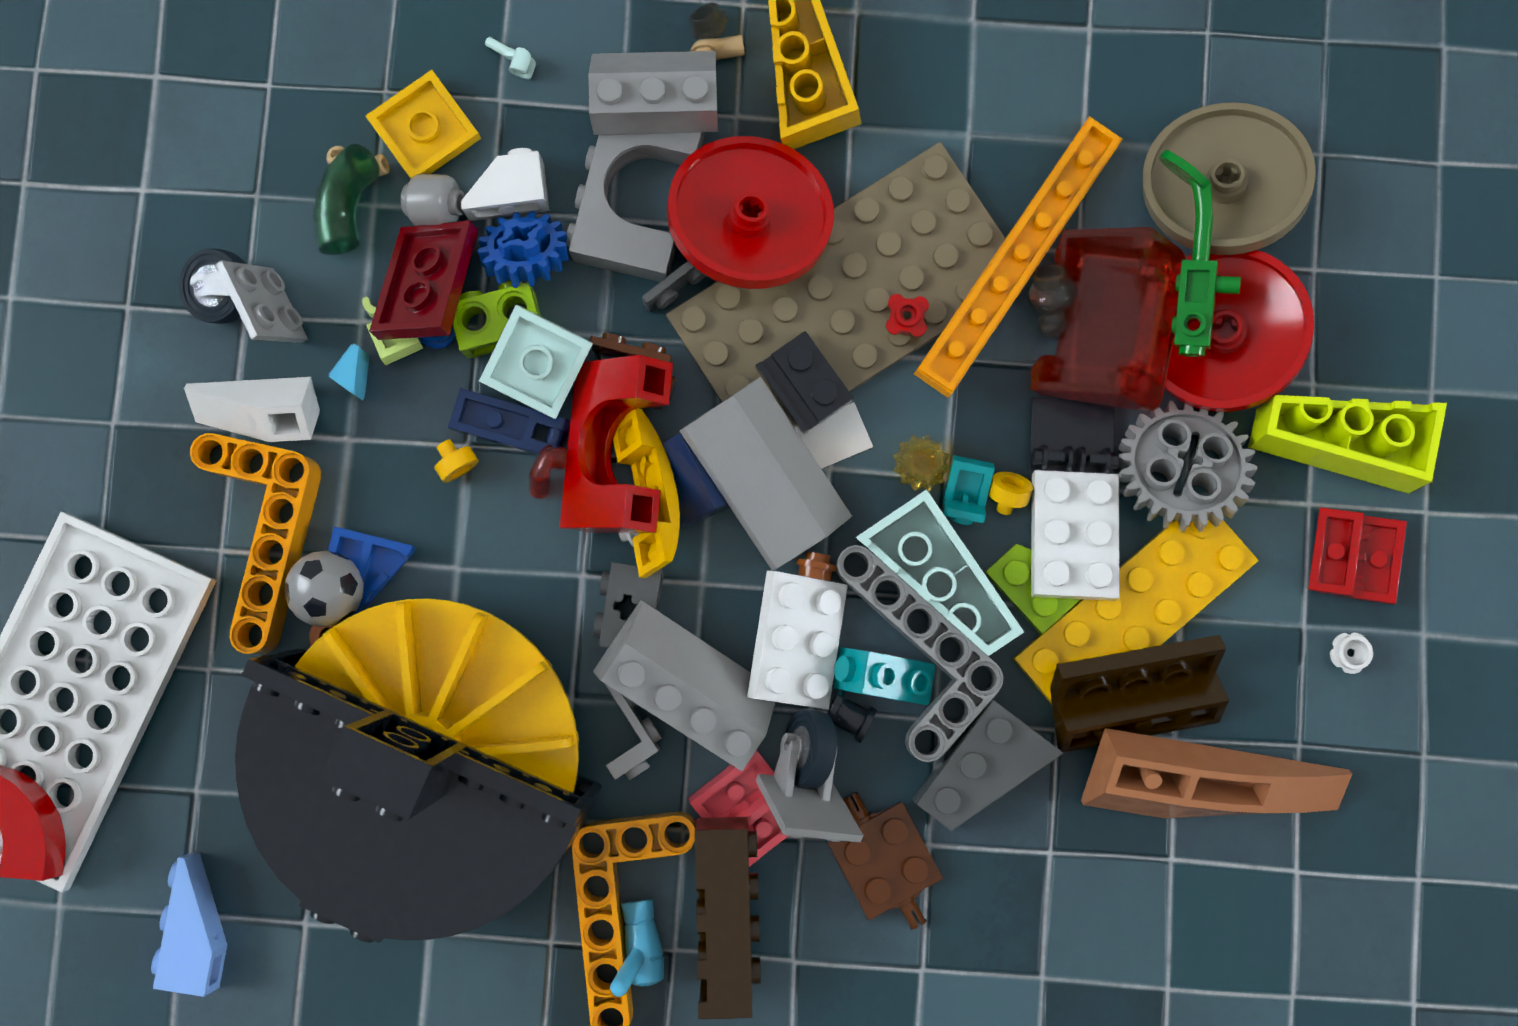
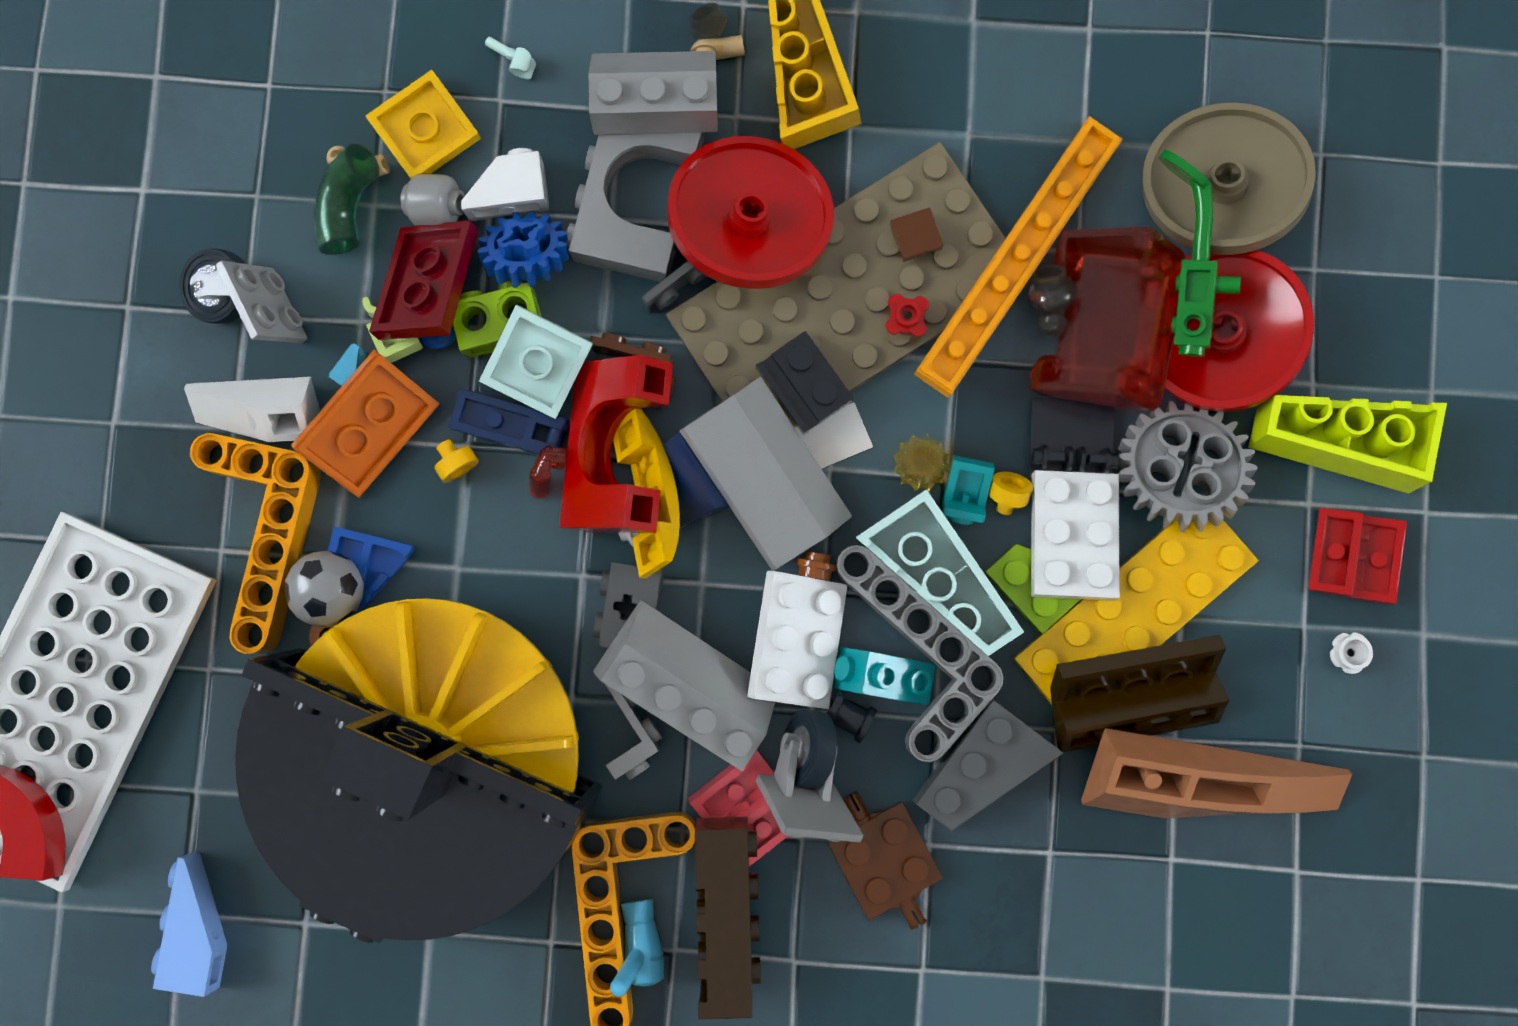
none -> orange tile [291,349,440,498]
none -> reddish brown tile [889,207,944,262]

